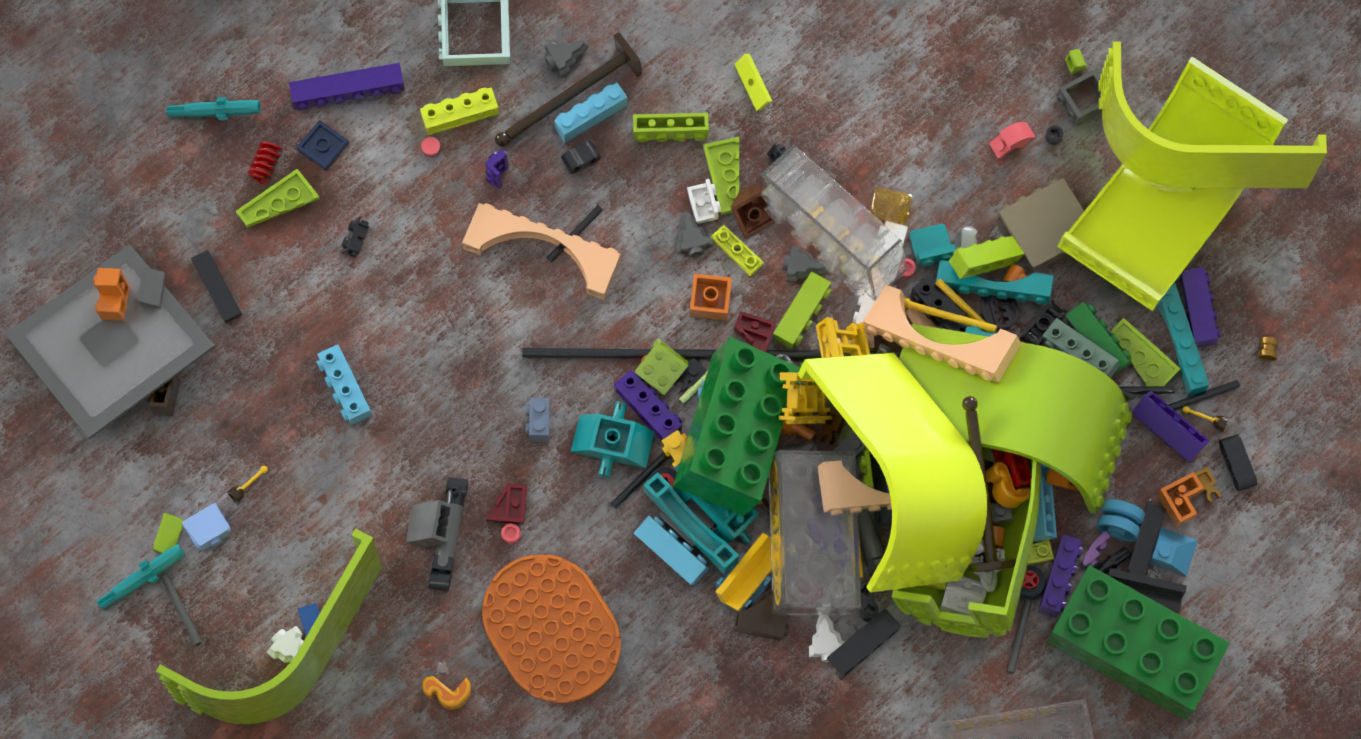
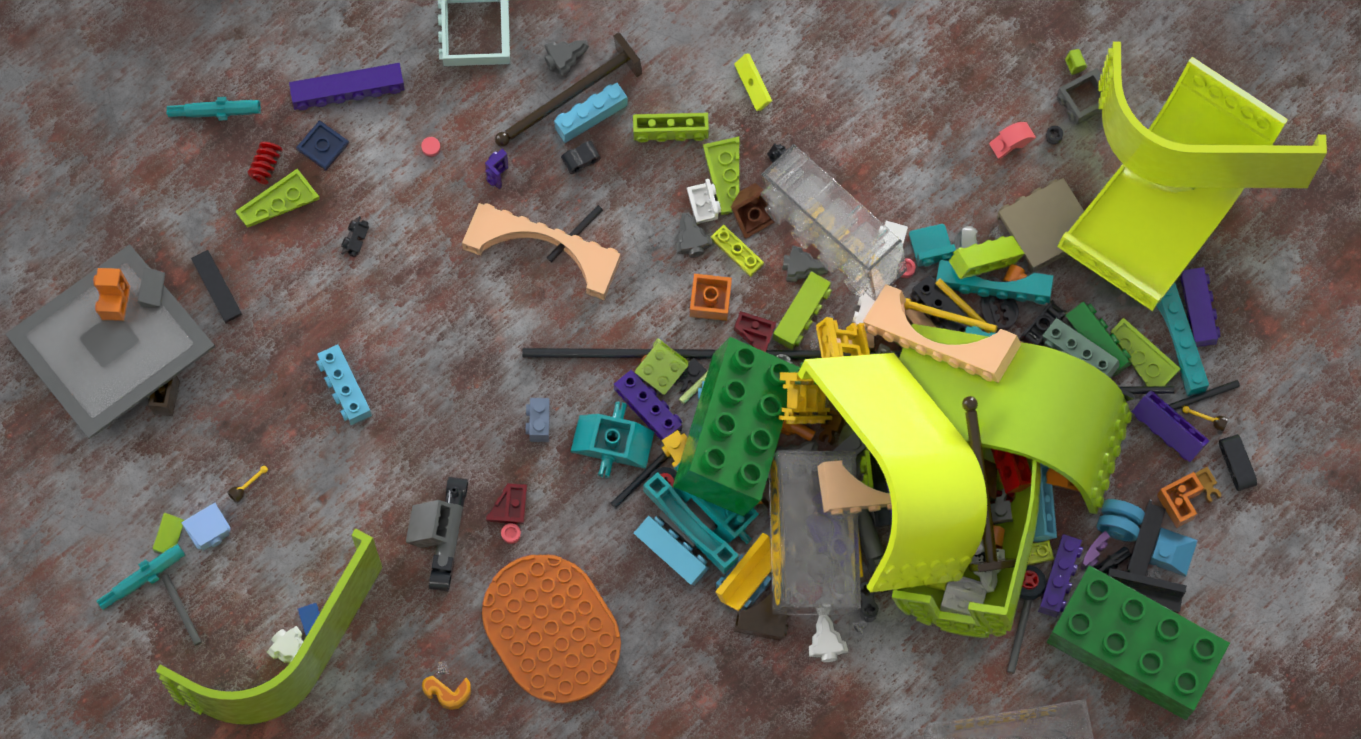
neon yellow brick [420,87,499,135] -> none
black panel [827,609,901,680] -> none
clear yellow slope [869,188,912,226] -> none
light orange animal [986,462,1030,509] -> none
pearl gold wheel [1258,337,1279,361] -> none

